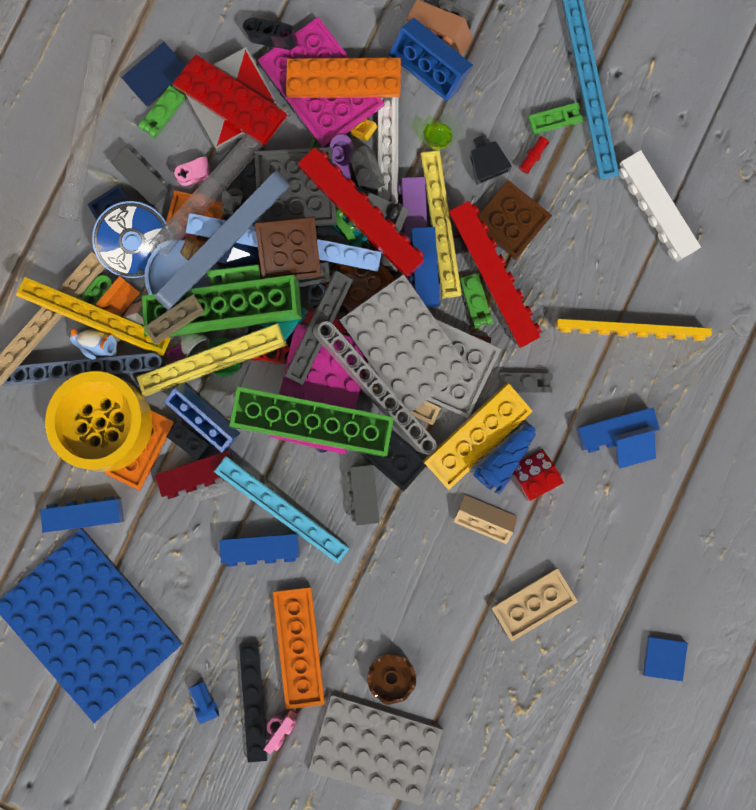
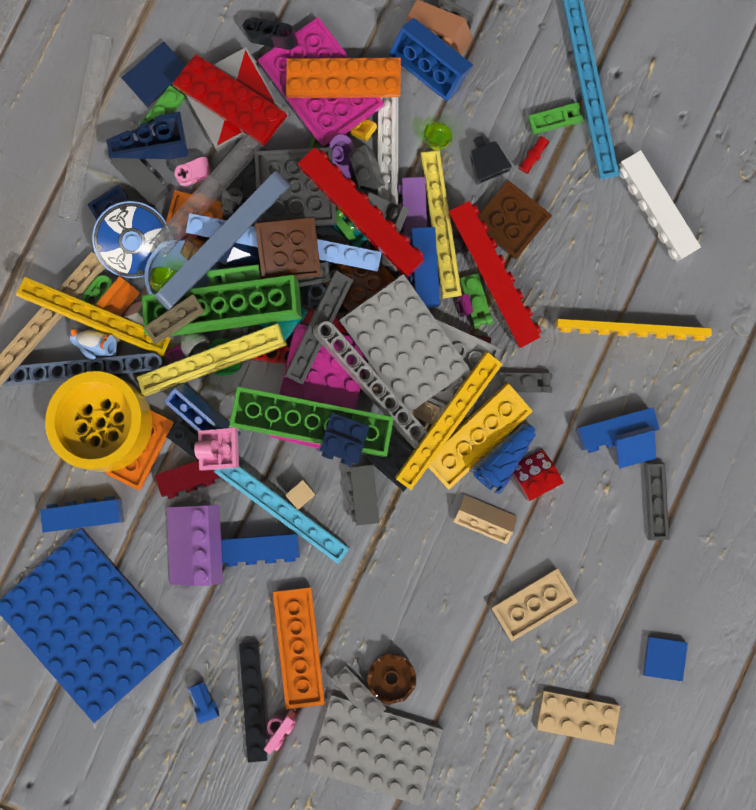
none -> dark blue wedge [106,112,189,159]
none -> clear neon green hair [150,266,177,292]
none -> medium lavender slope [166,505,223,586]
none -> bright pink plate [194,428,239,471]
none -> tan panel [286,480,316,510]
none -> dark blue plate [318,413,369,467]
none -> light grey plate [331,666,386,723]
none -> yellow plate [395,352,502,490]
none -> magenta tile [456,294,473,317]
none -> tan plate [536,690,621,745]
none -> dark grey tile [644,463,670,541]

